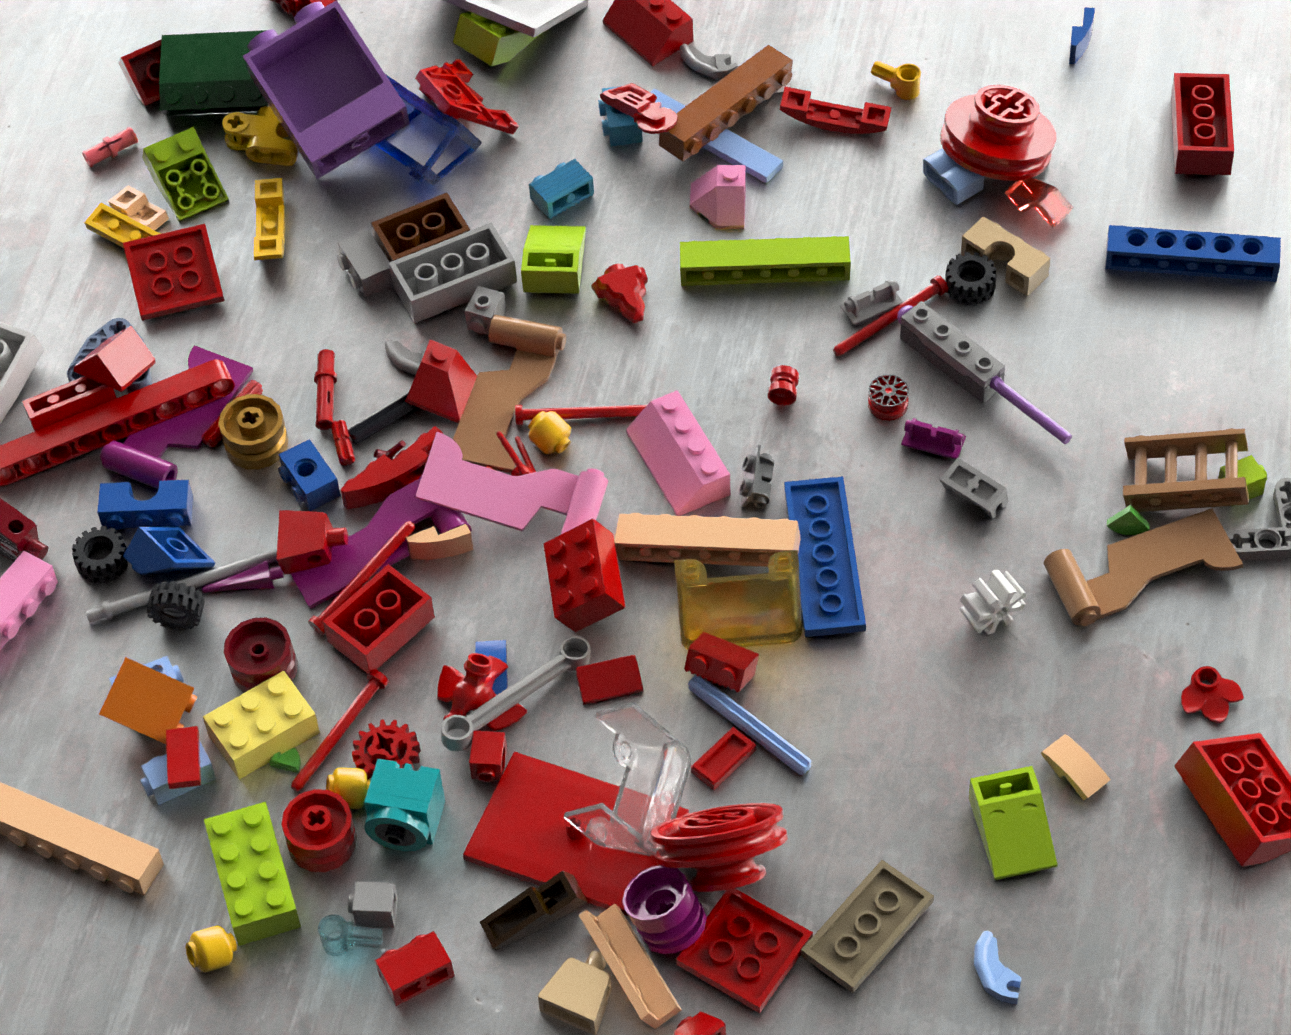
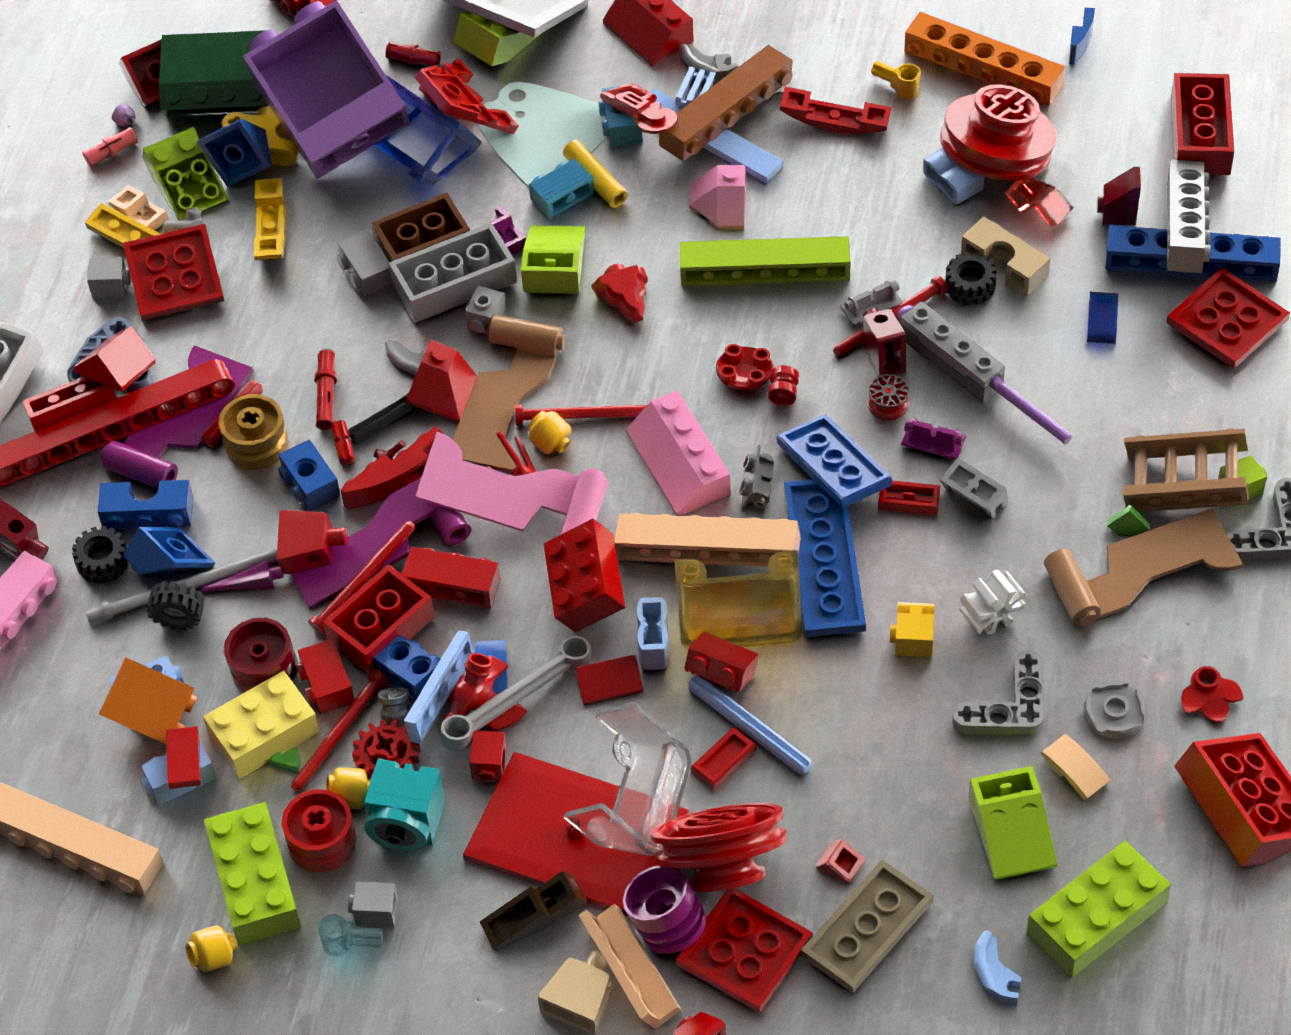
red hinge [375,931,455,1006] -> none
light nougat slope [406,524,473,560] -> none
none -> light grey brick [87,257,131,298]
none -> lavender hinge [111,103,136,127]
none -> light grey arm [163,207,203,233]
none -> blue slope [197,119,272,187]
none -> red brick [295,638,355,715]
none -> blue brick [373,635,441,701]
none -> flat silver wheel [378,687,411,722]
none -> red pin [385,41,441,67]
none -> red brick [402,546,501,609]
none -> light blue tile [404,630,474,744]
none -> light aqua piece [478,82,607,186]
none -> magenta slope [489,205,527,255]
none -> yellow piece [563,140,628,208]
none -> light blue brick [637,597,669,670]
none -> light blue tile [675,67,716,107]
none -> red dish [716,344,773,390]
none -> blue tile [777,414,892,508]
none -> slope [816,838,865,884]
none -> dark red torso [863,308,906,377]
none -> red tile [878,480,941,515]
none -> yellow brick [889,602,935,657]
none -> orange brick [904,12,1065,106]
none -> light grey beam [952,650,1045,735]
none -> lime brick [1027,840,1171,978]
none -> light grey tile [1084,681,1147,739]
none -> clear blue tile [1087,291,1119,344]
none -> dark red slope [1097,166,1141,225]
none -> red plate [1166,267,1290,369]
none -> light grey brick [1167,159,1210,273]

